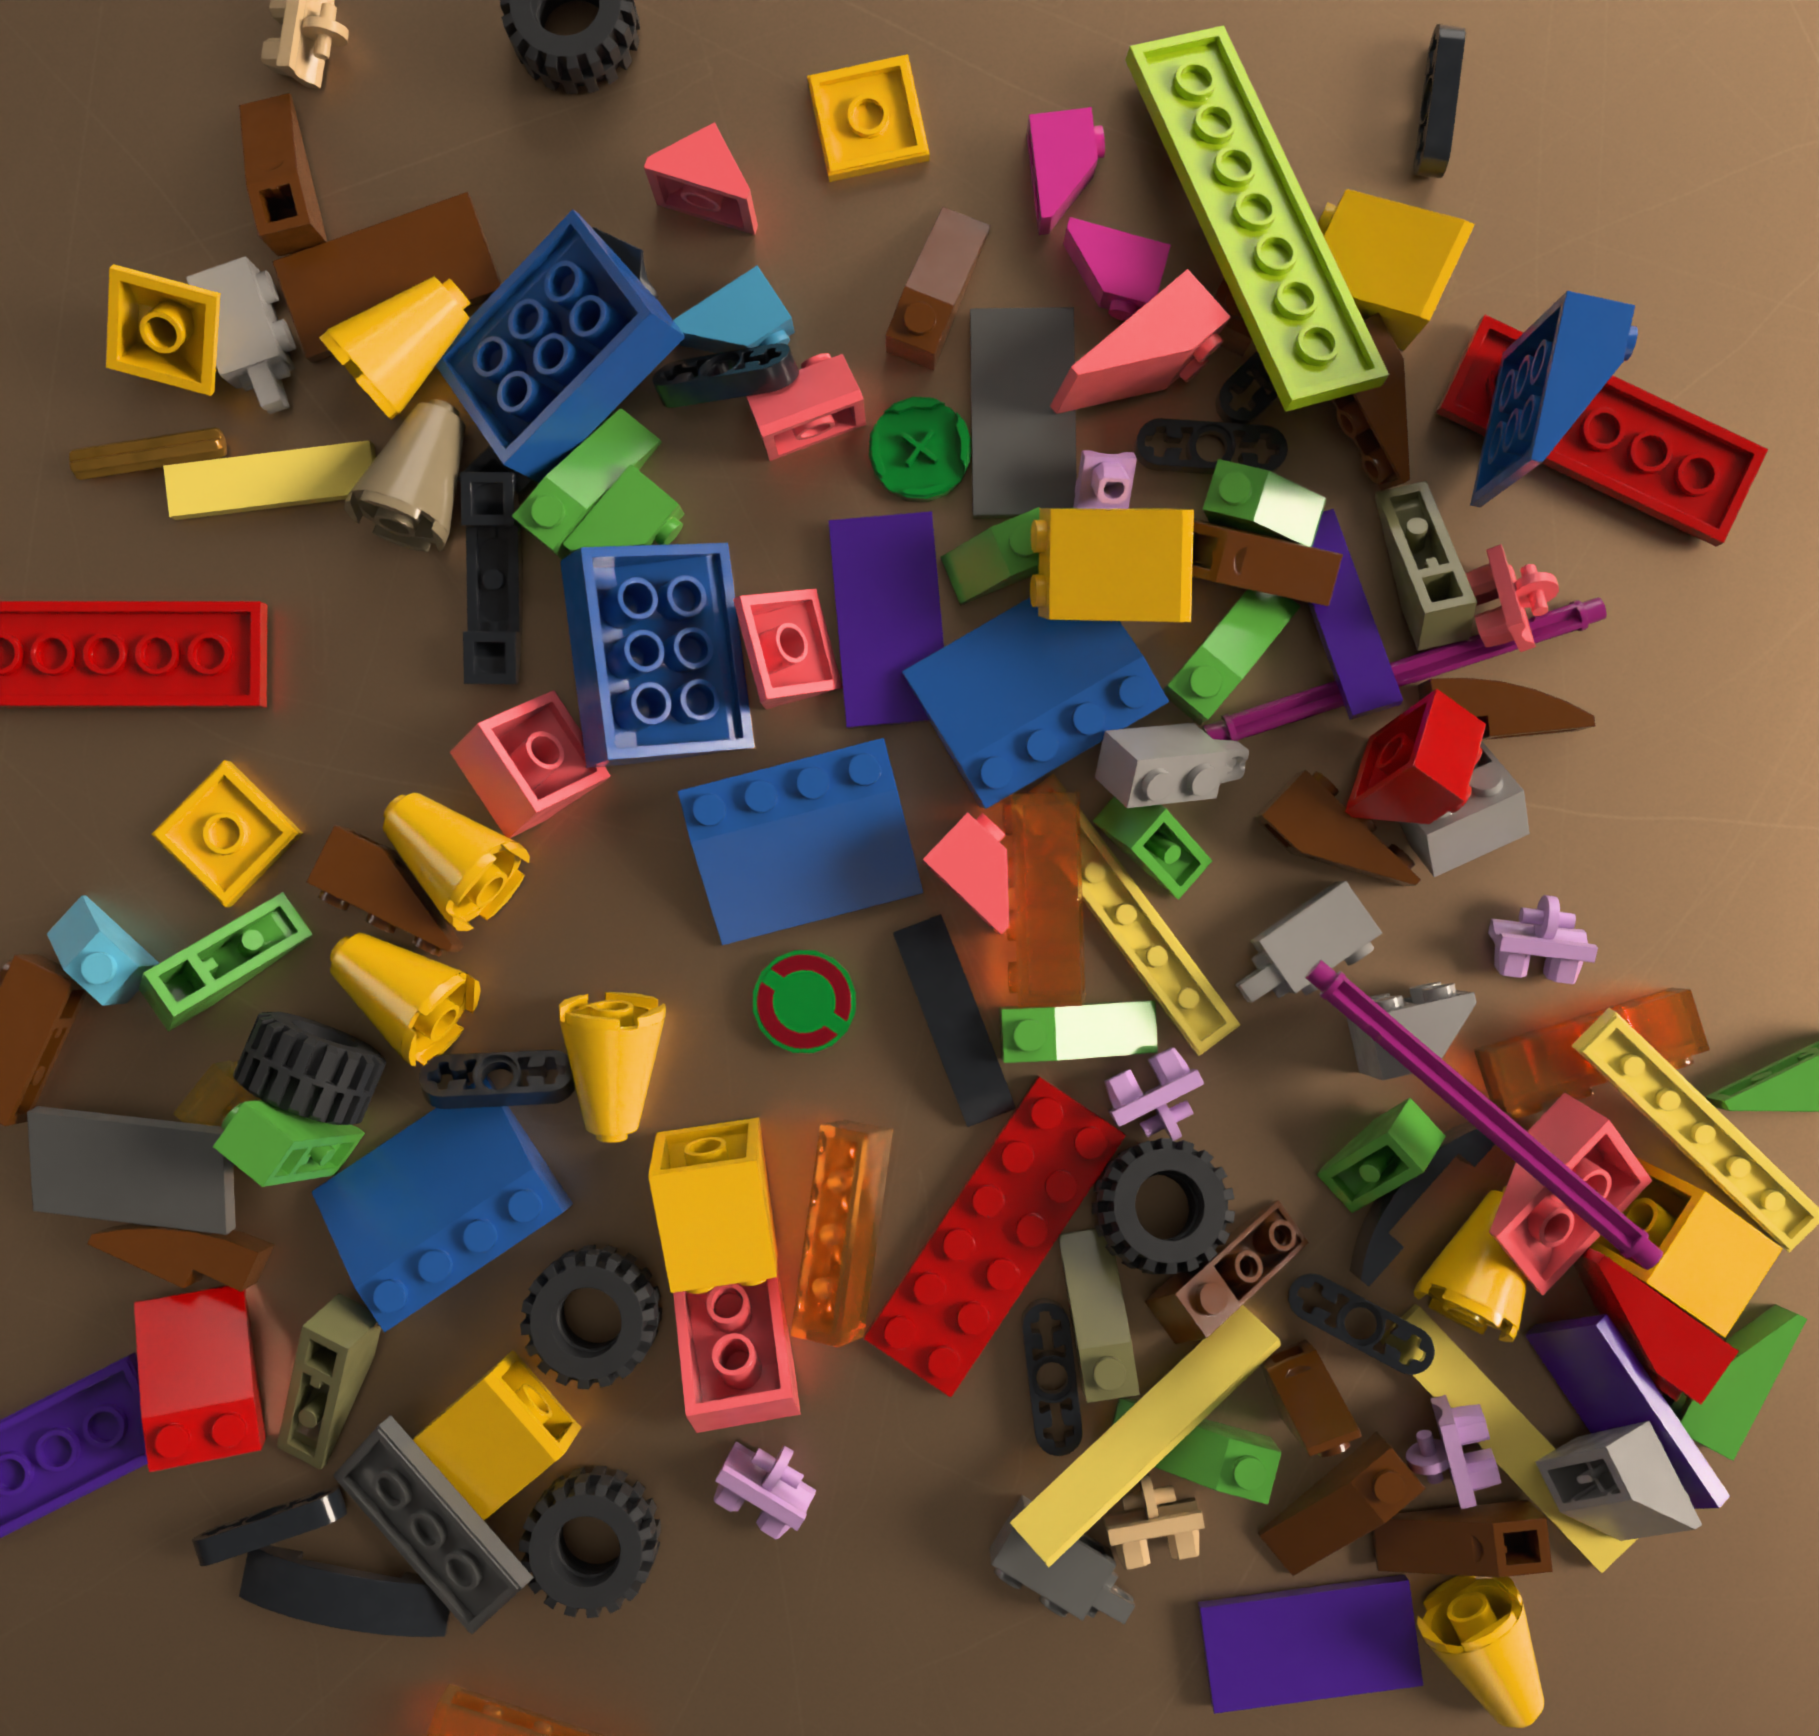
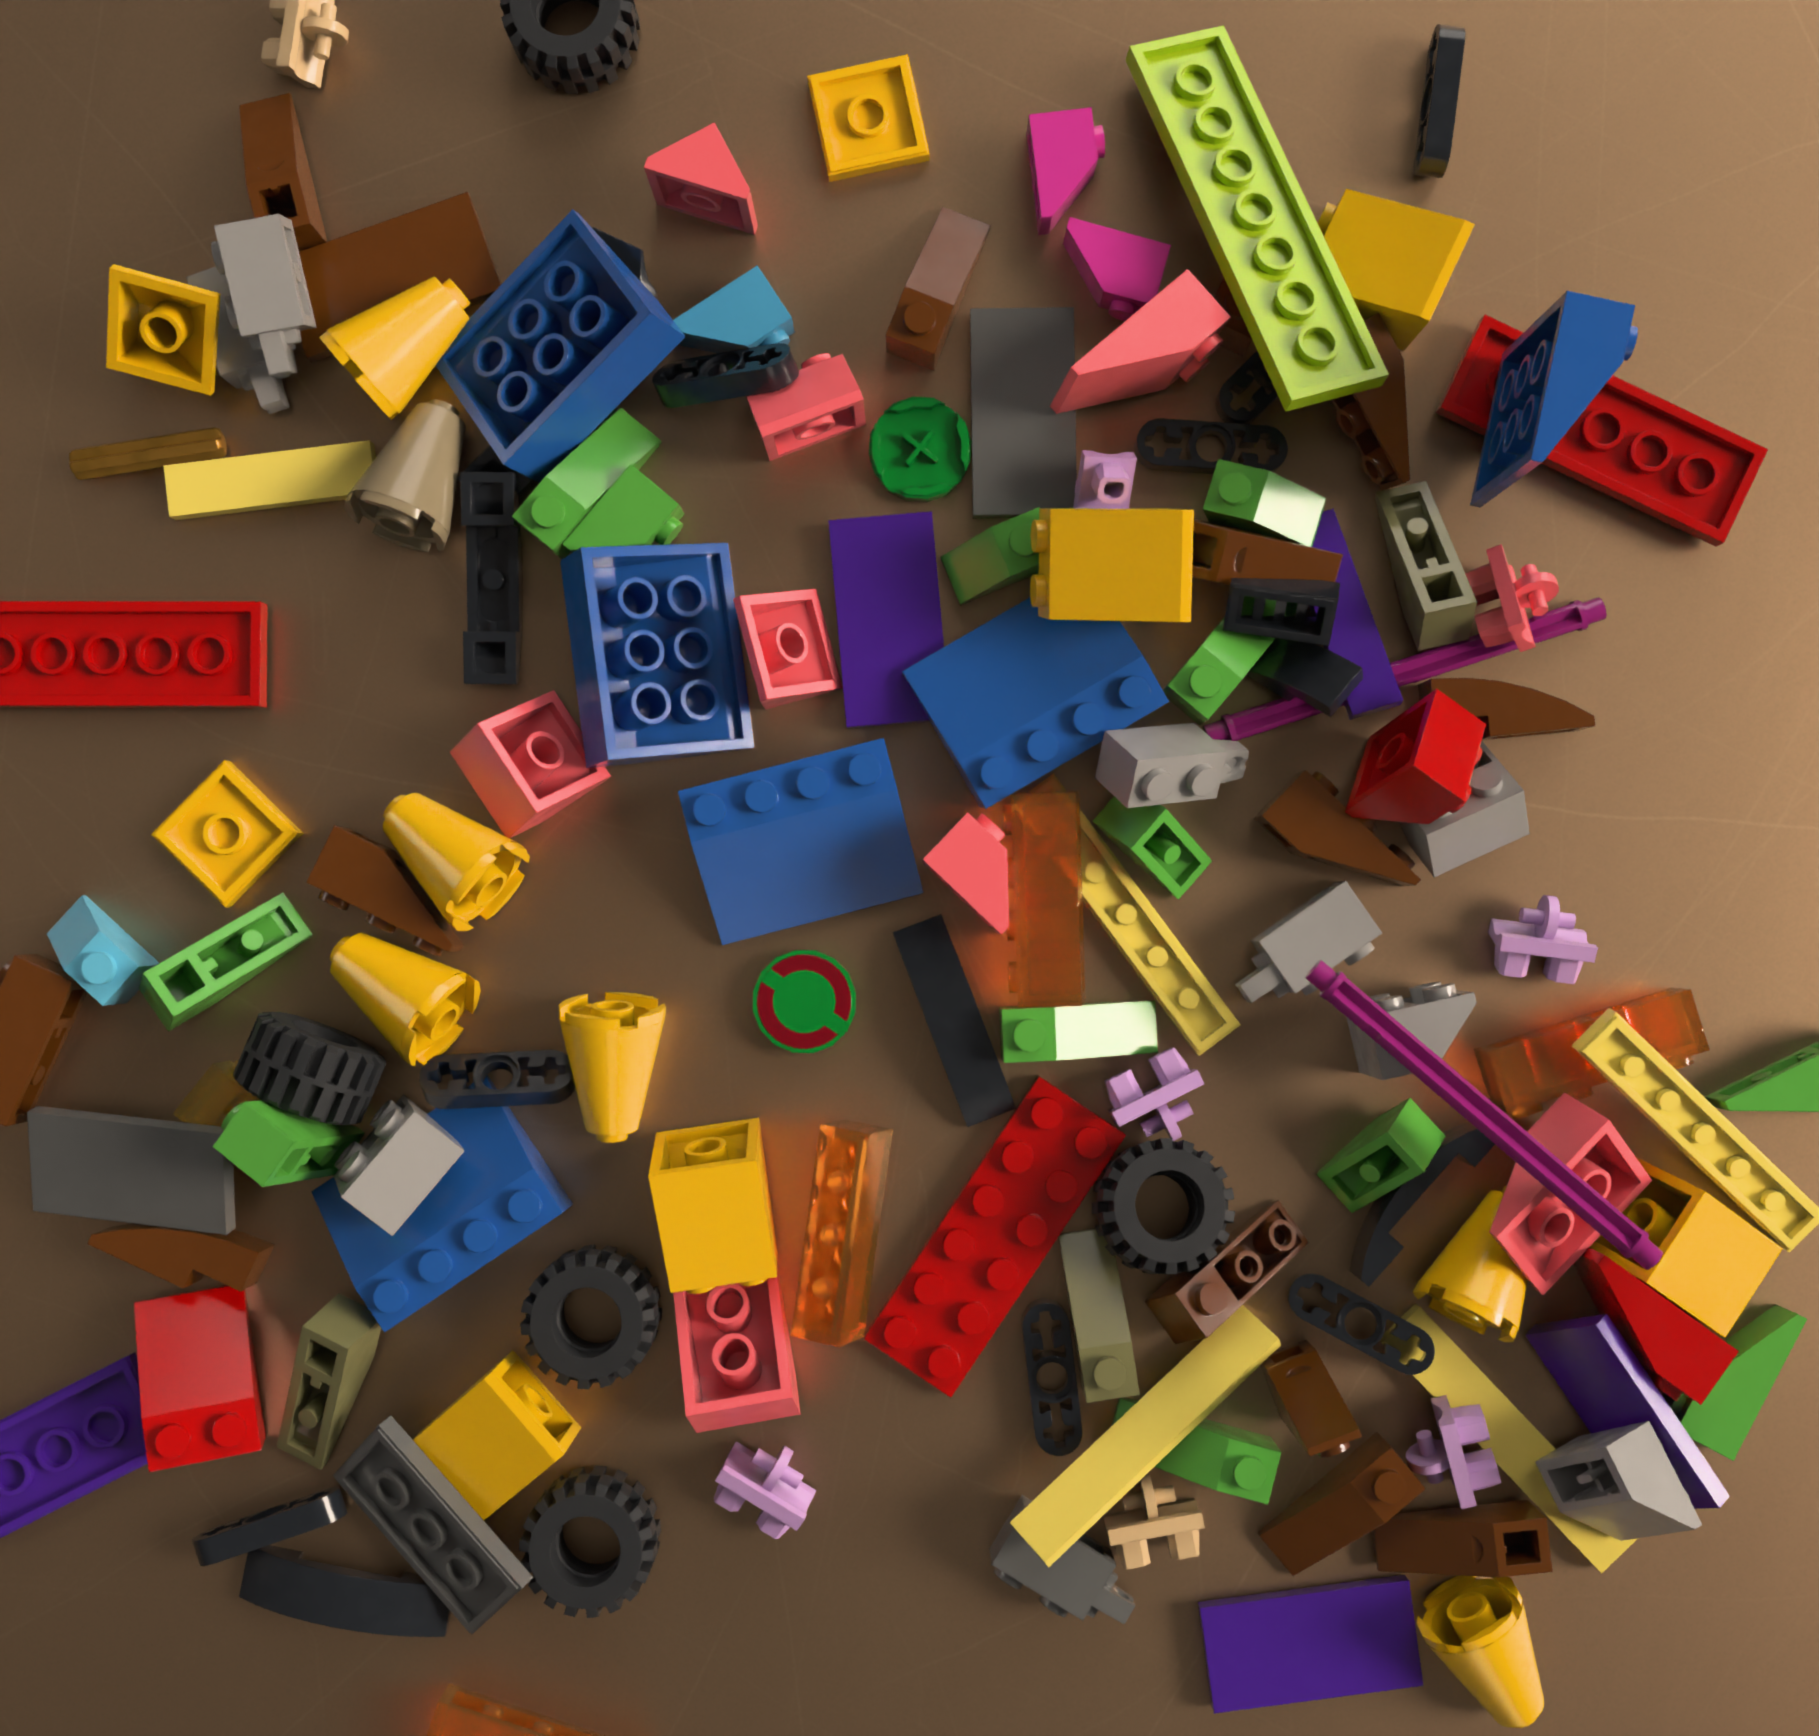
none -> light grey hinge [211,214,317,377]
none -> light grey slope [334,1094,464,1236]
none -> black slope [1223,578,1340,646]
none -> black slope [1247,638,1363,717]

